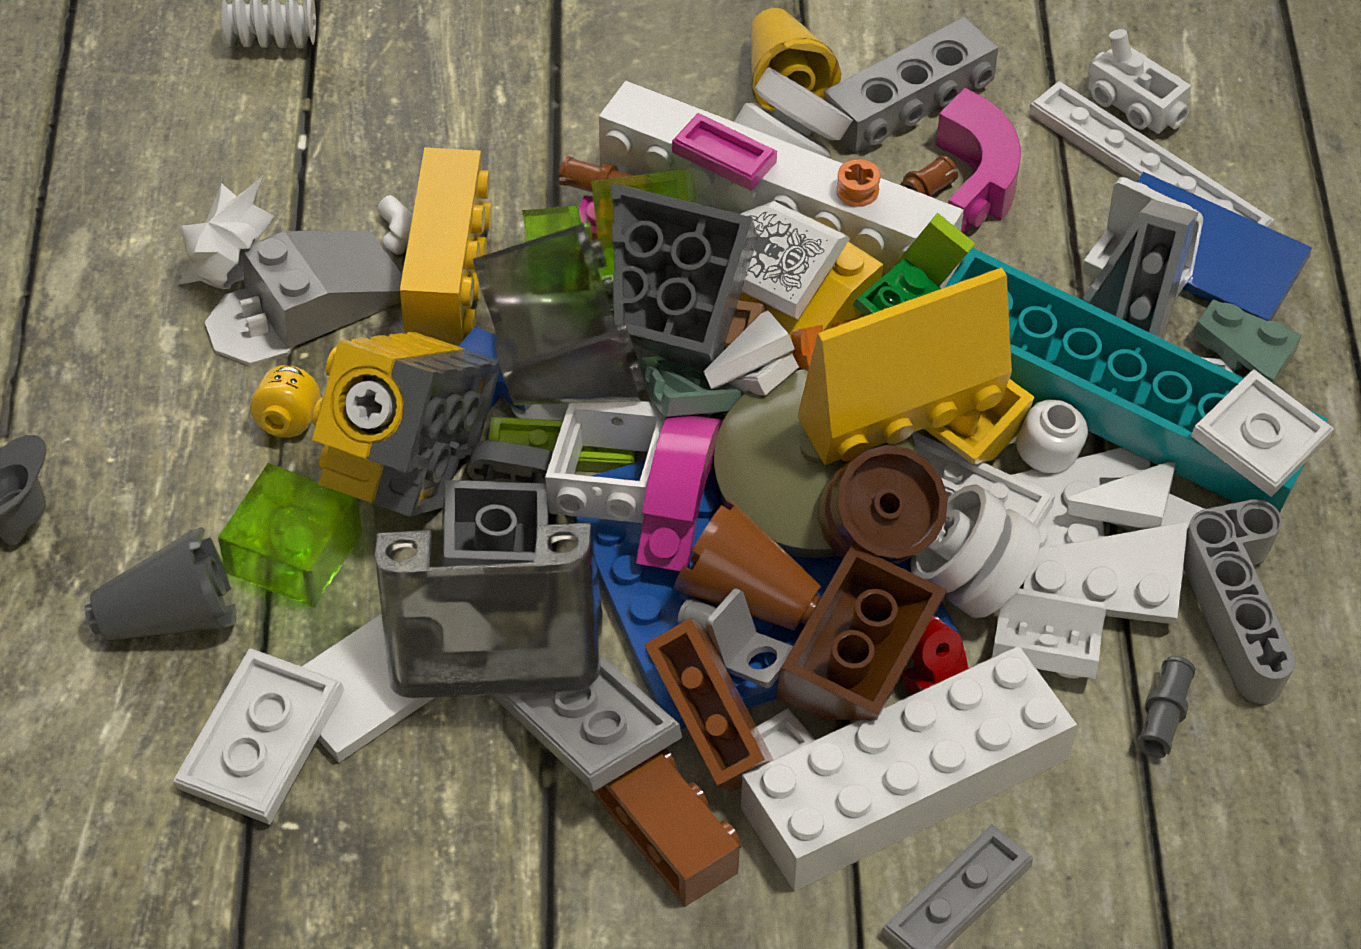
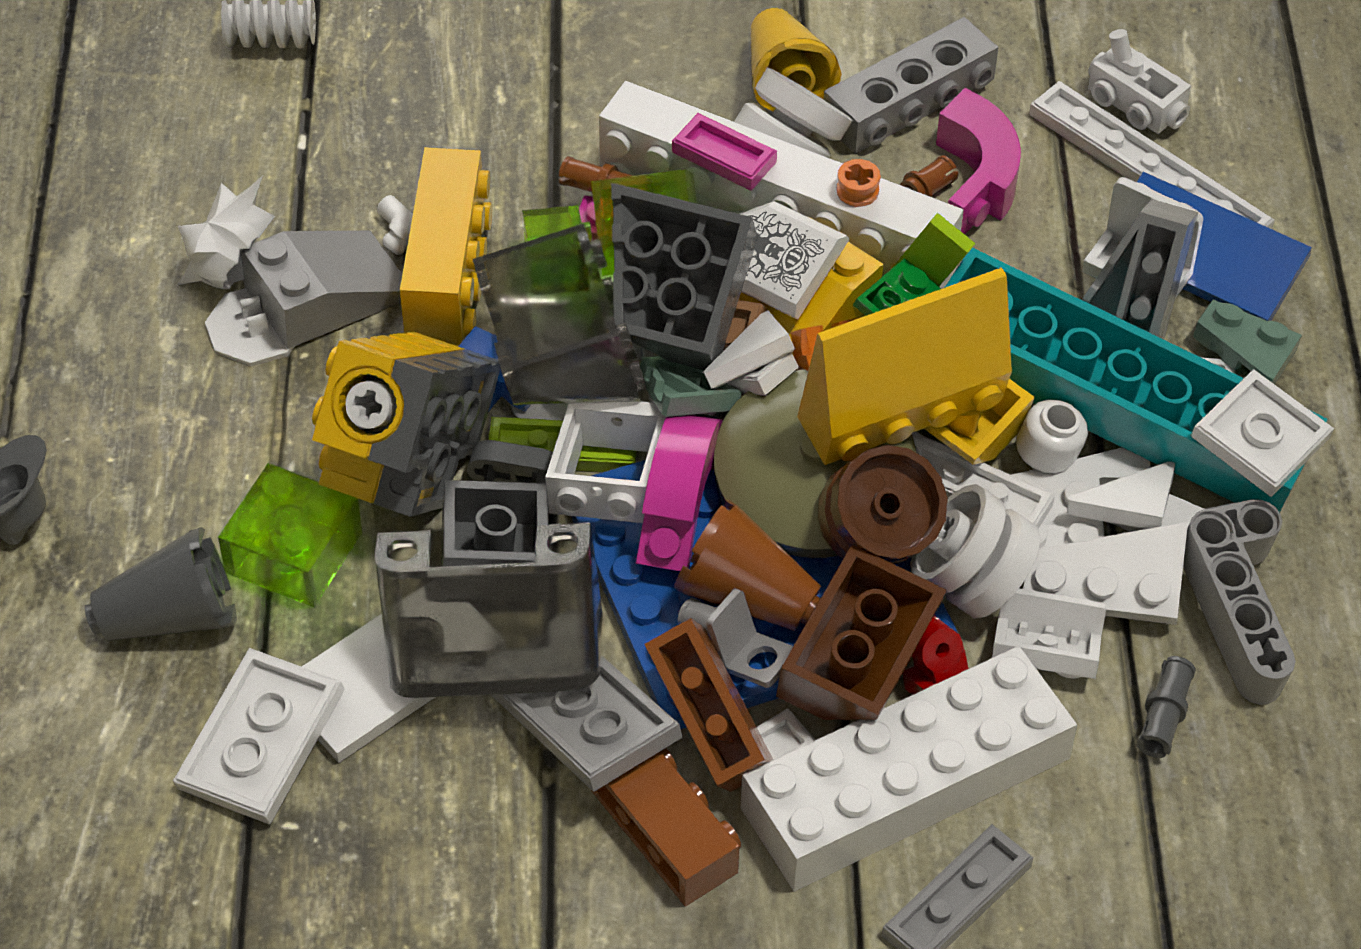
yellow head [250,365,321,438] -> none

